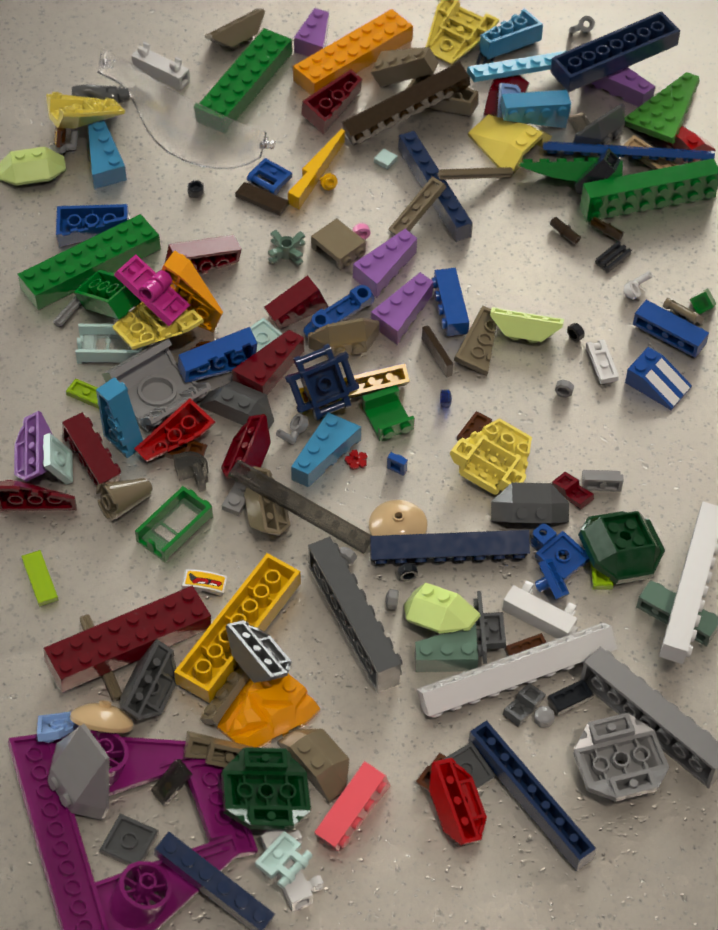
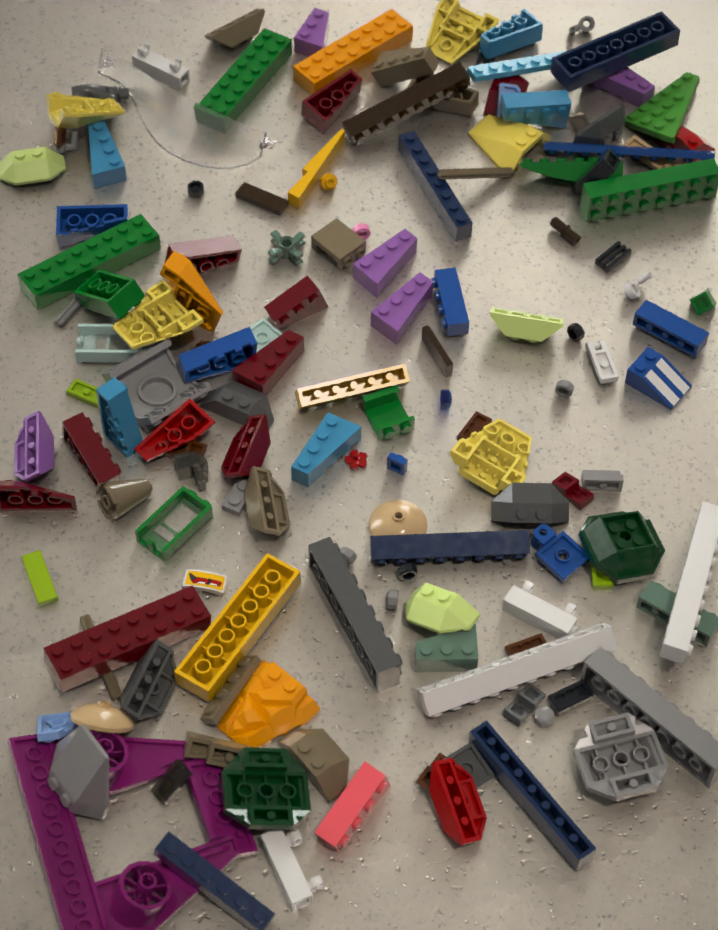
light aqua plate [43,433,73,485] -> none
dark grey tile [99,813,159,865] -> none
dark pink plate [114,255,190,326] -> none
dark grey wedge [226,620,292,683] -> none
clear smoke tile [228,459,372,554] -> none
blue plate [247,158,292,195] -> none
light aqua plate [255,831,313,889] -> none
light grey plate [276,413,308,444] -> none
dark blue brick [285,344,360,420] -> none
blue plate [303,285,375,337] -> none
dark tan wedge [308,318,380,357] -> none
light aqua tile [374,149,398,170] -> none
dark tan plate [388,176,446,235] -> none
dark tan wing [454,305,497,376] -> none
dark grey bracket [473,591,506,664] -> none
blue tile [535,558,570,599] -> none
dark brown axle [590,217,624,241] -> none
dark tan plate [663,298,705,325] -> none

